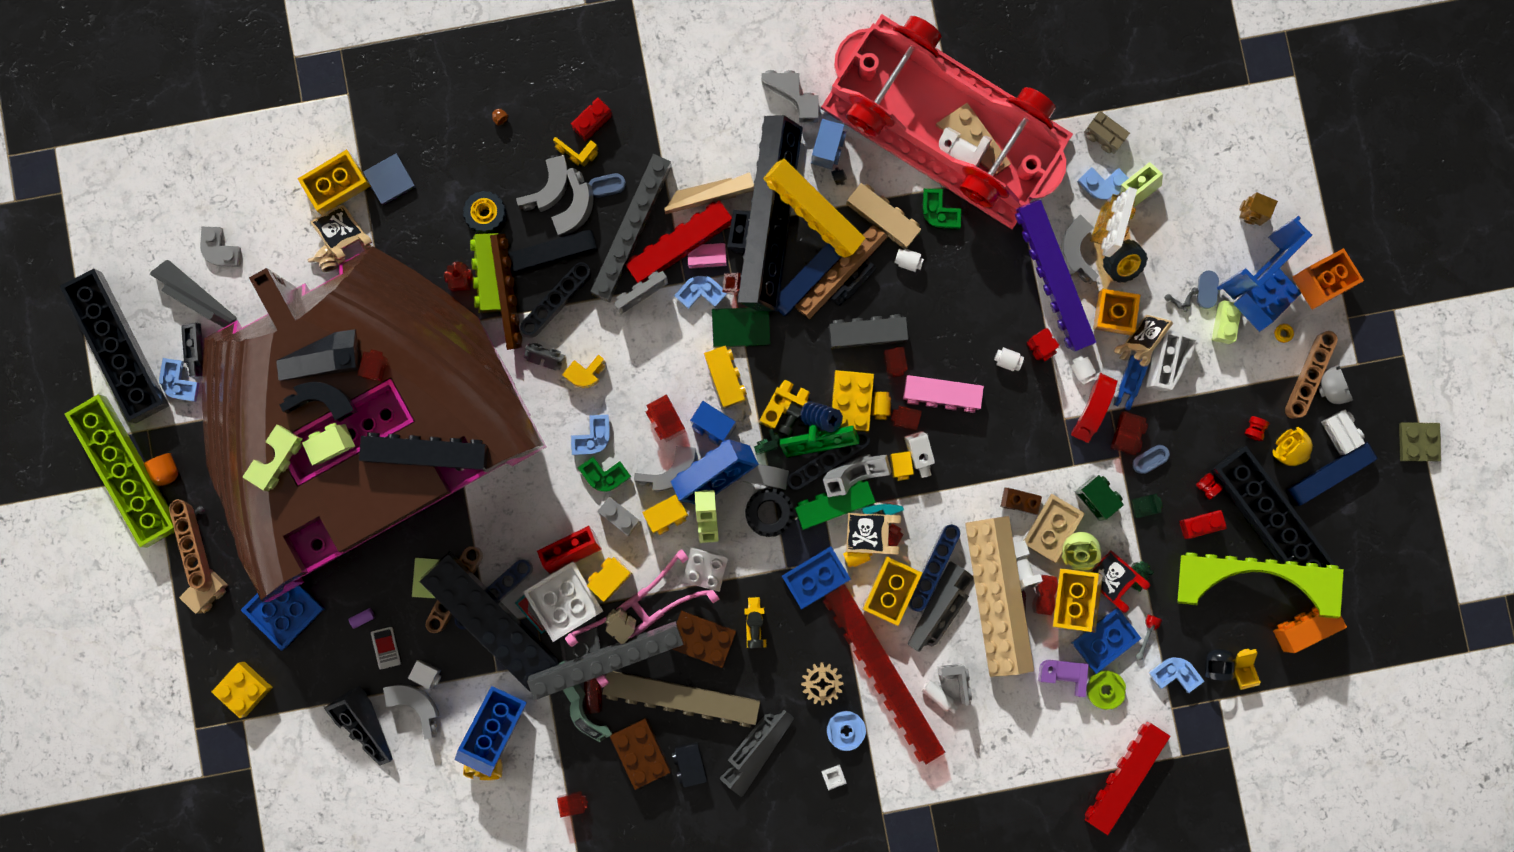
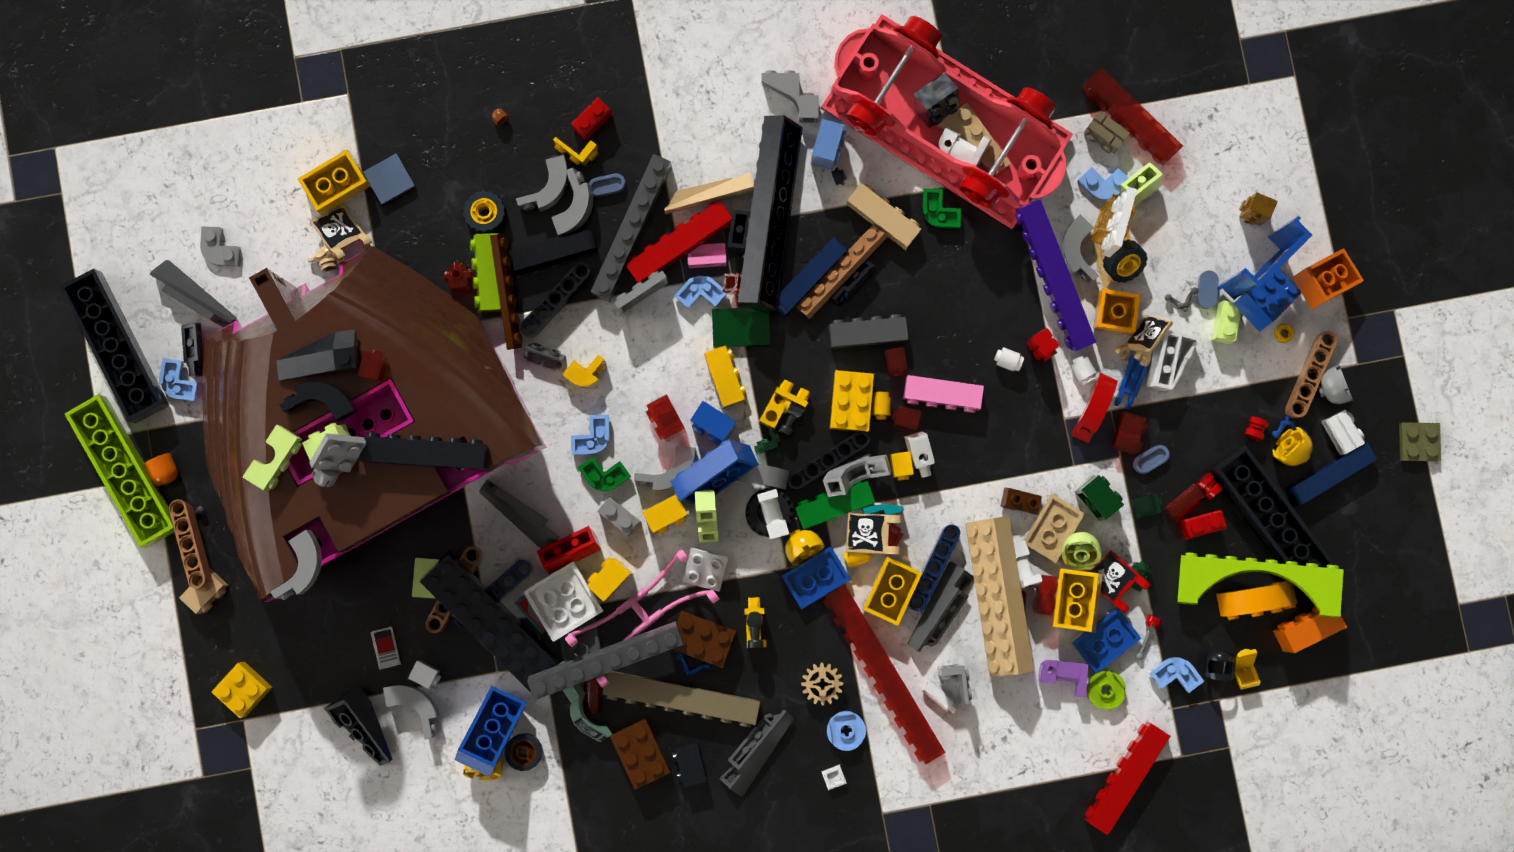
blue plate [241,585,324,651] -> none
medium lavender piece [349,608,375,629] -> none
clear red brick [557,791,588,818] -> none
dark tan brick [605,607,636,644] -> none
yellow brick [763,159,865,258] -> none
green plate [780,425,859,457] -> none
dark blue piece [801,401,843,432] -> none
white brick [894,248,924,272] -> none
none -> light grey arch [271,530,322,600]
none -> light grey plate [310,433,366,487]
none -> dark grey wedge [479,479,560,549]
none -> wheel [504,733,543,771]
none -> blue piece [677,652,711,678]
none -> white piece [757,489,789,540]
none -> yellow cylinder [785,529,824,566]
none -> black brick [913,73,960,129]
none -> clear red brick [1082,67,1183,166]
none -> clear red brick [1163,484,1206,523]
none -> light orange brick [1216,581,1297,620]
none -> blue piece [1272,416,1307,438]

